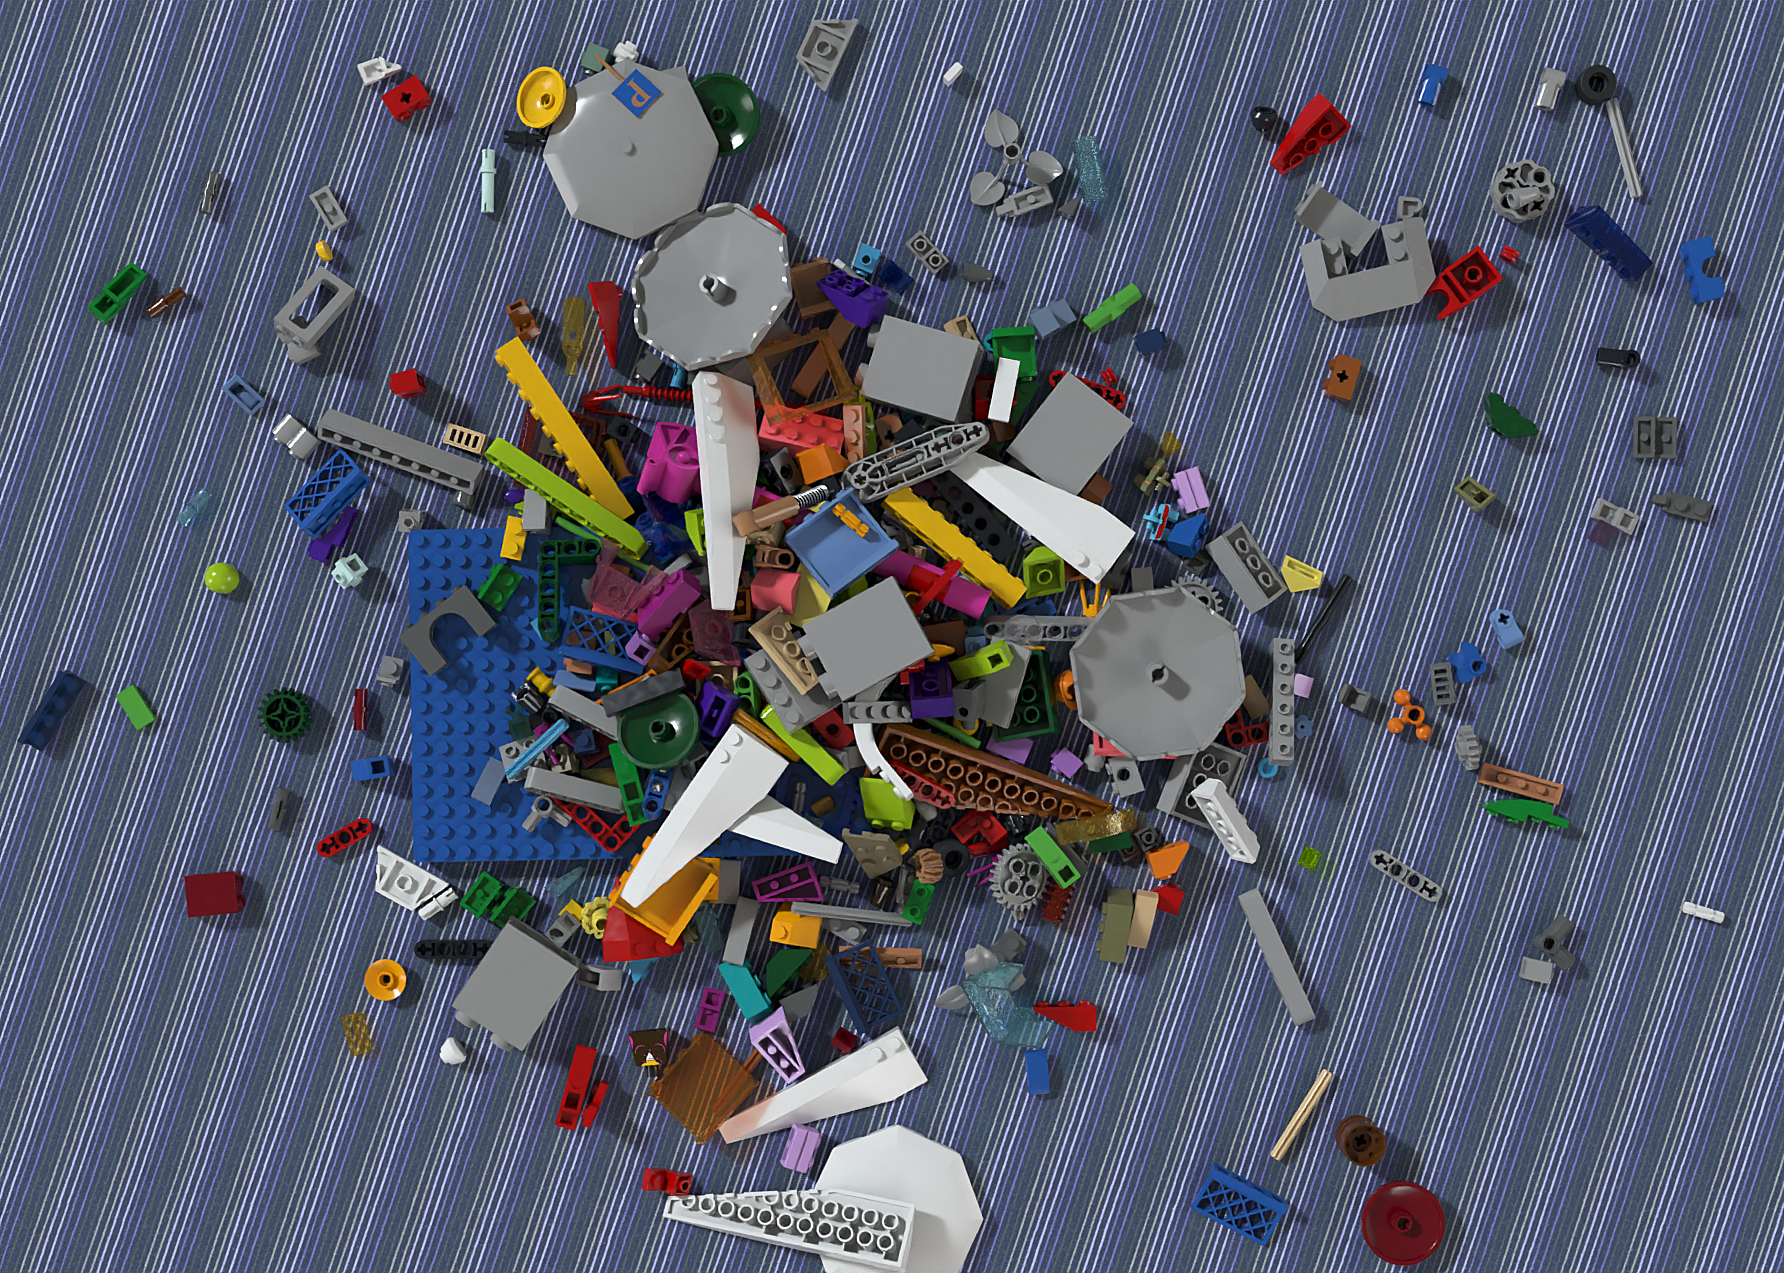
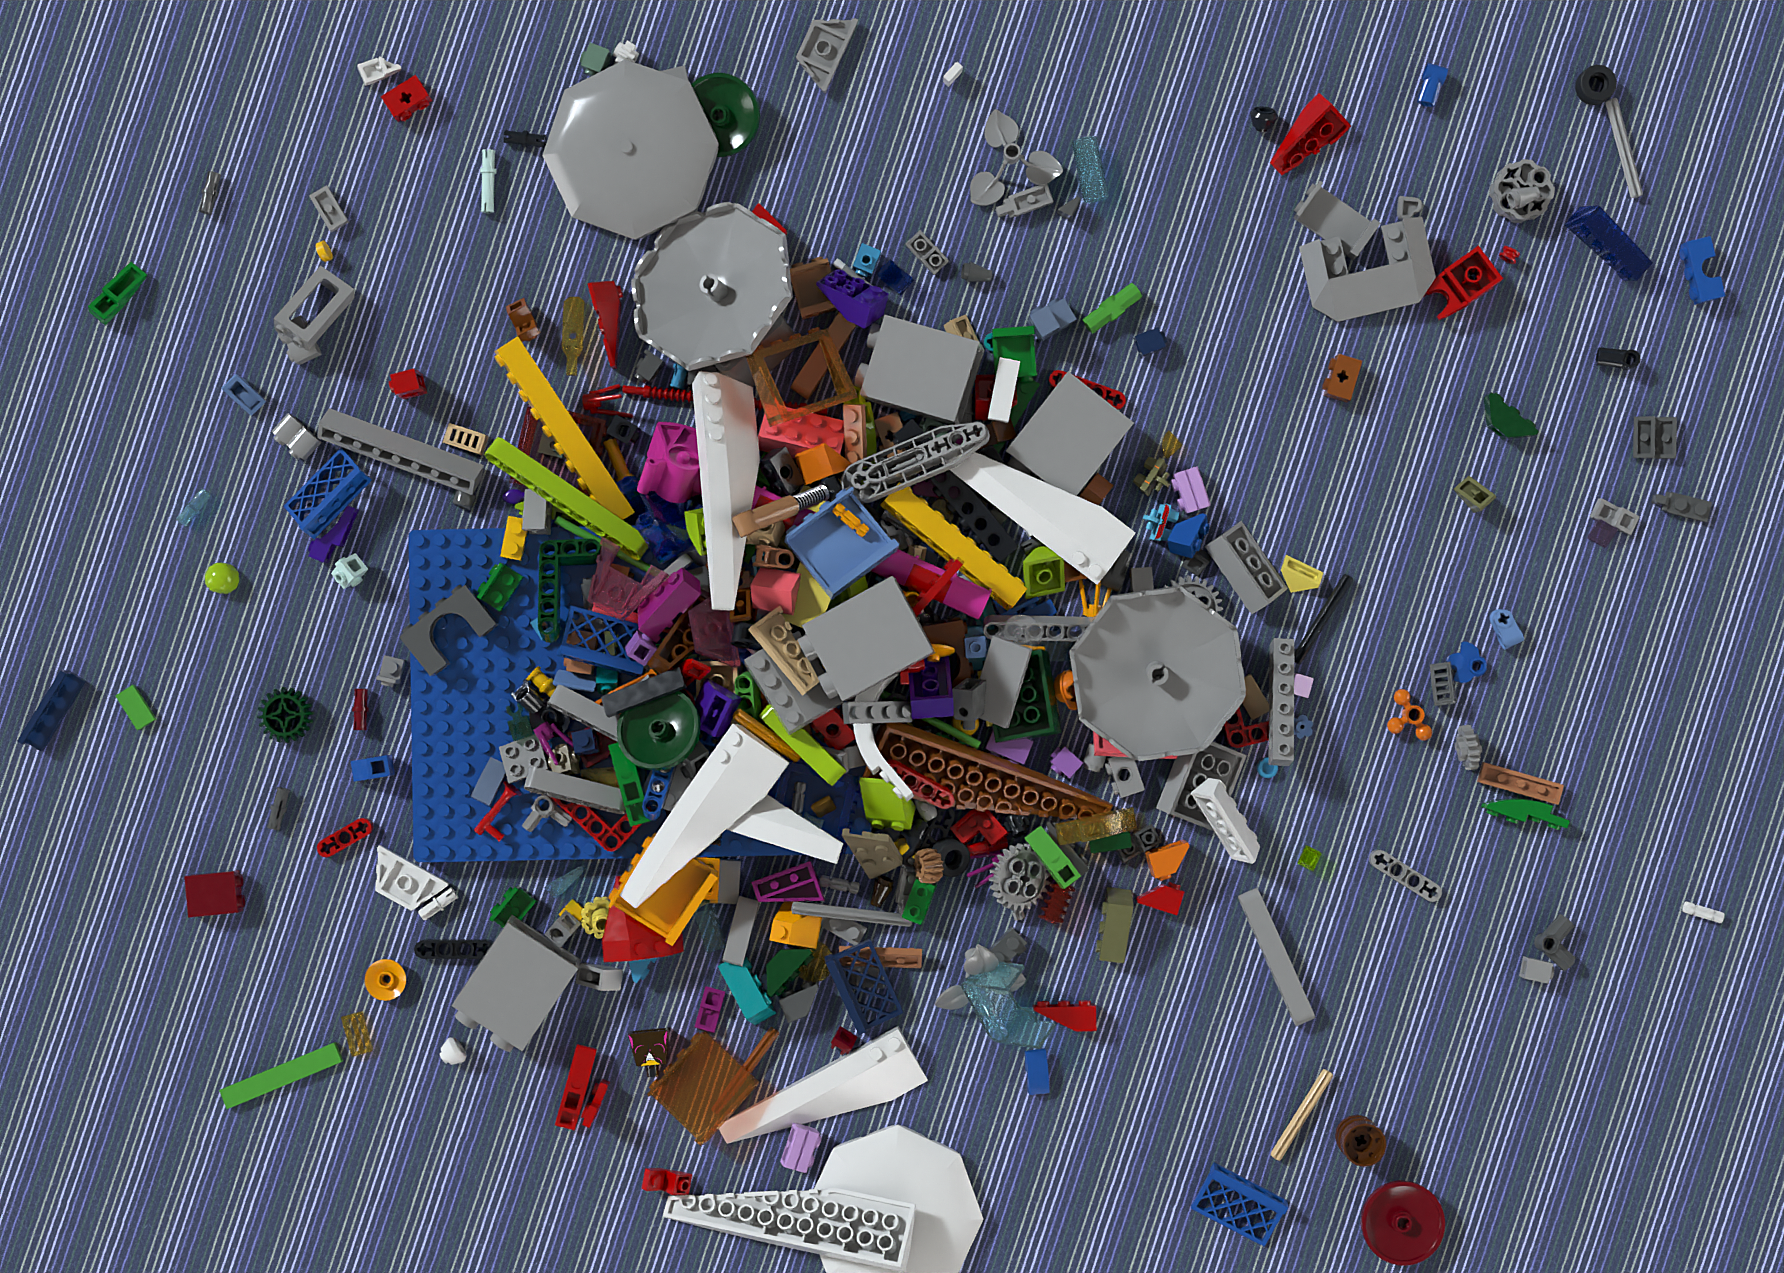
reddish brown axle [146,287,186,319] -> none
light grey bracket [398,509,425,533] -> none
green bracket [459,870,505,920] -> none
dark azure axle [504,719,569,779] -> none
yellow dish [517,67,566,129] -> none
blue piece [595,55,662,118] -> none
olive plate [682,924,700,944] -> none
lavender wedge [749,1006,805,1084] -> none
lime slope [948,639,1014,681] -> none
red bush [1100,367,1118,387] -> none
tan slope [1127,889,1158,949] -> none
dark grey bracket [1337,683,1373,713] -> none
light grey piece [1535,67,1566,111] -> none
none -> bright green tile [219,1042,343,1109]
none -> red piece [474,781,522,842]

